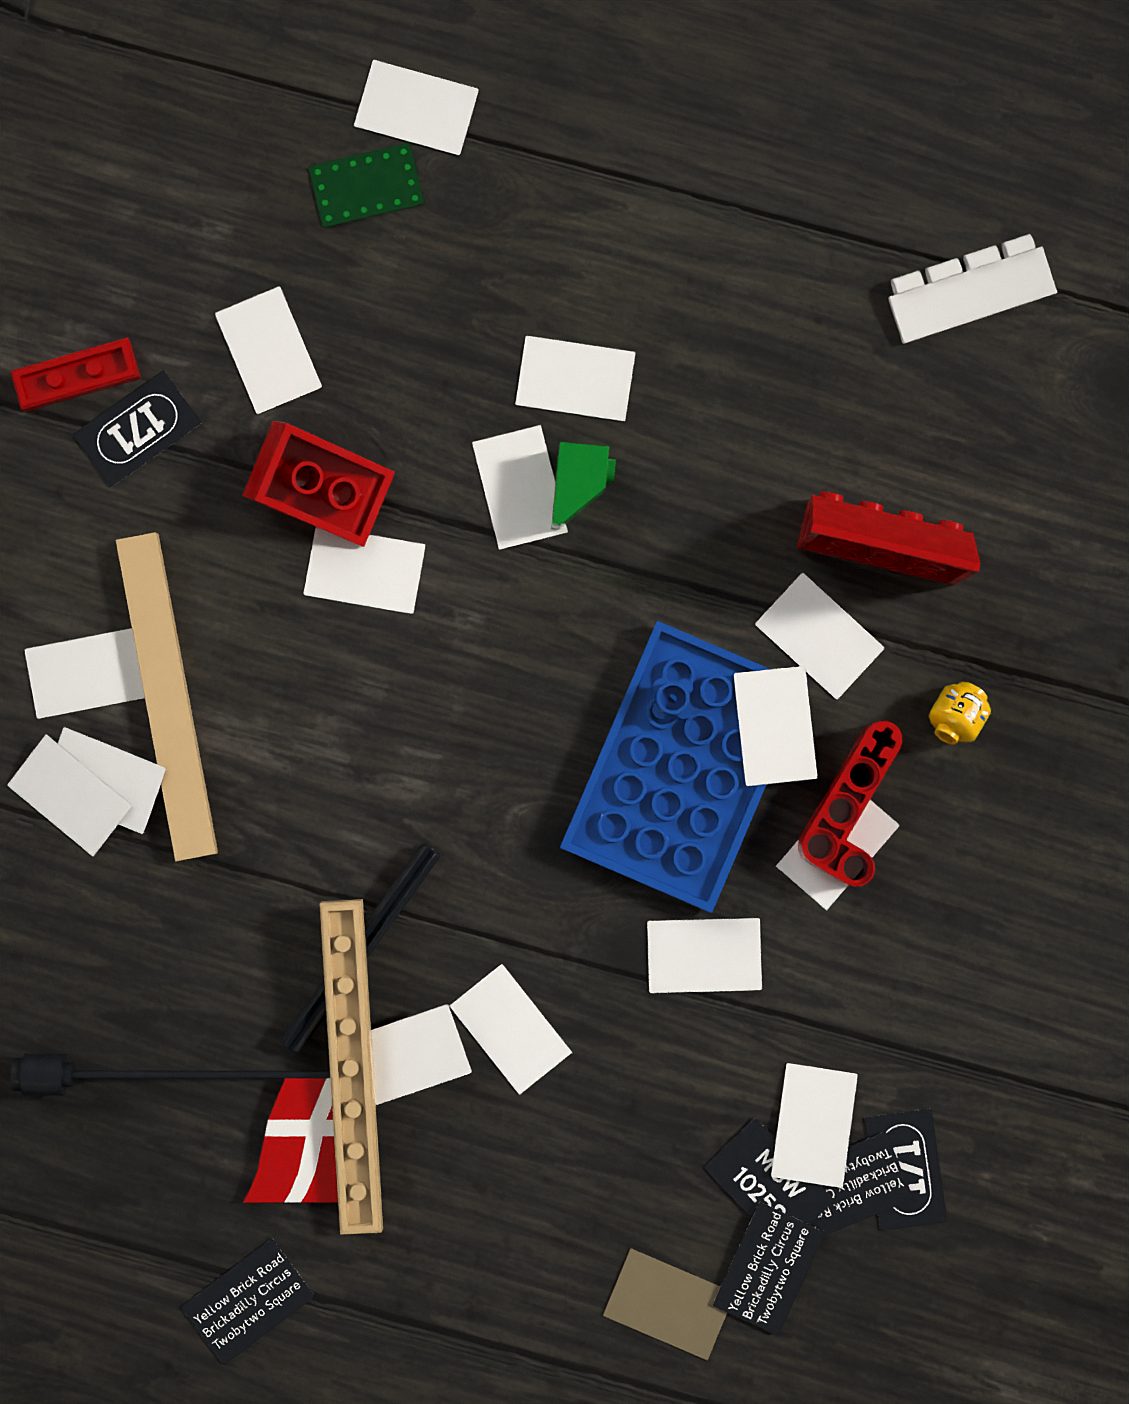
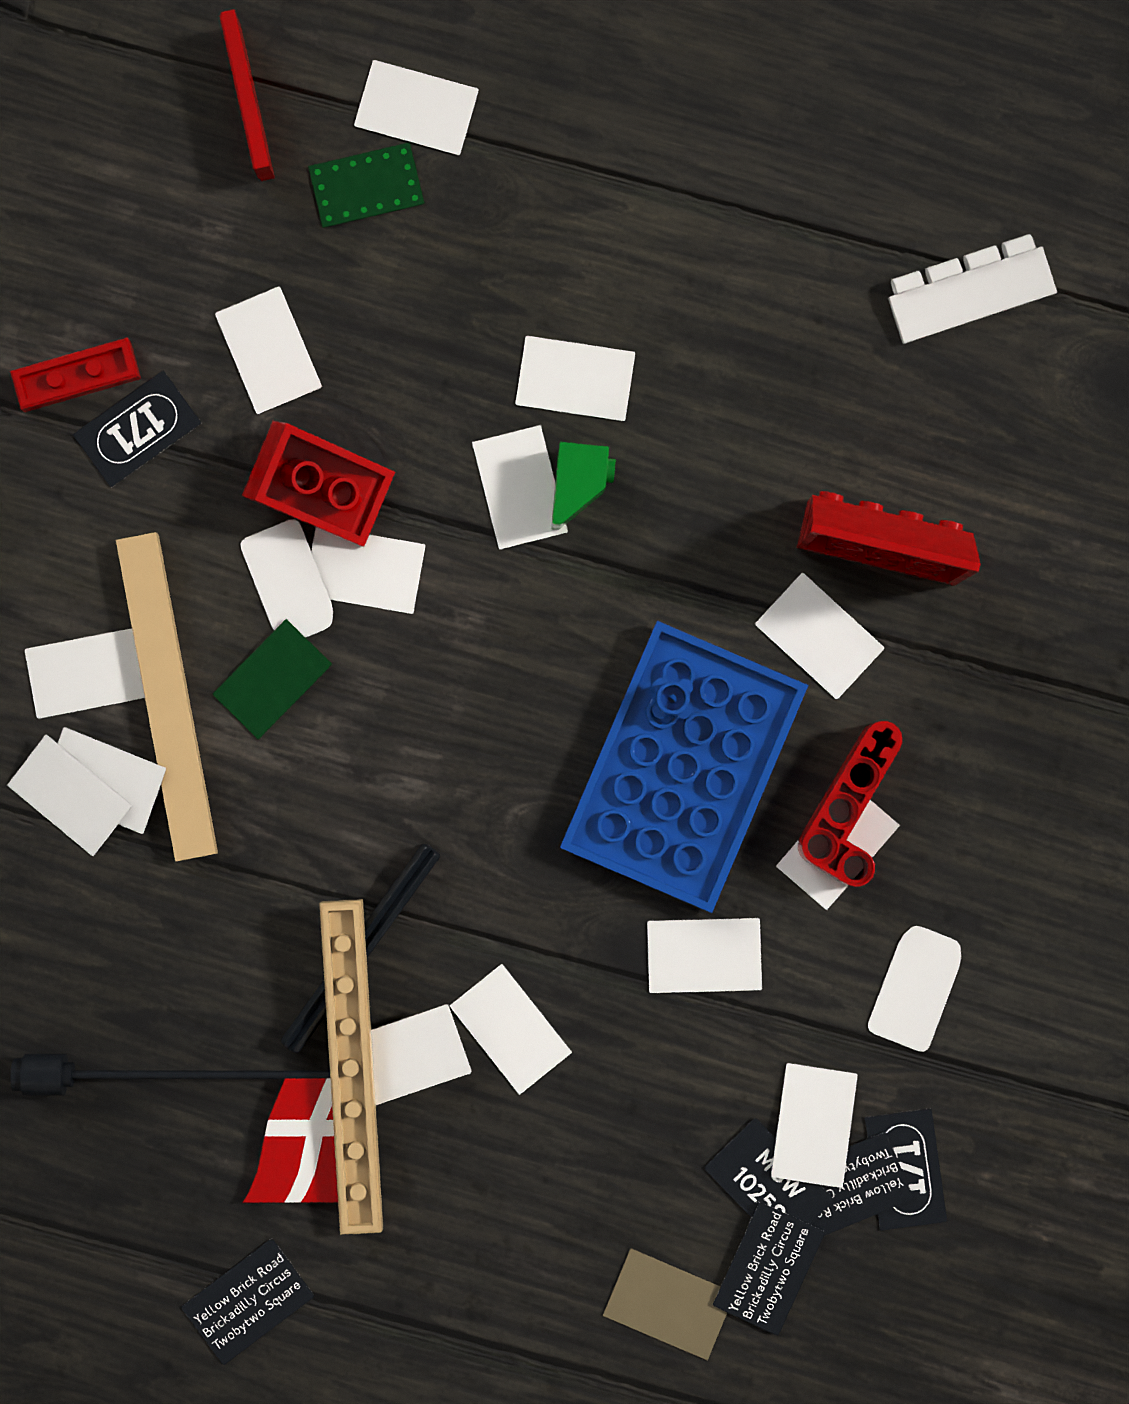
white sticker [734,666,817,786] -> none
yellow head [929,681,991,745] -> none
none -> dark green sticker [213,619,332,740]
none -> red tile [219,9,275,181]
none -> white sticker [240,519,333,638]
none -> white sticker [868,926,961,1052]

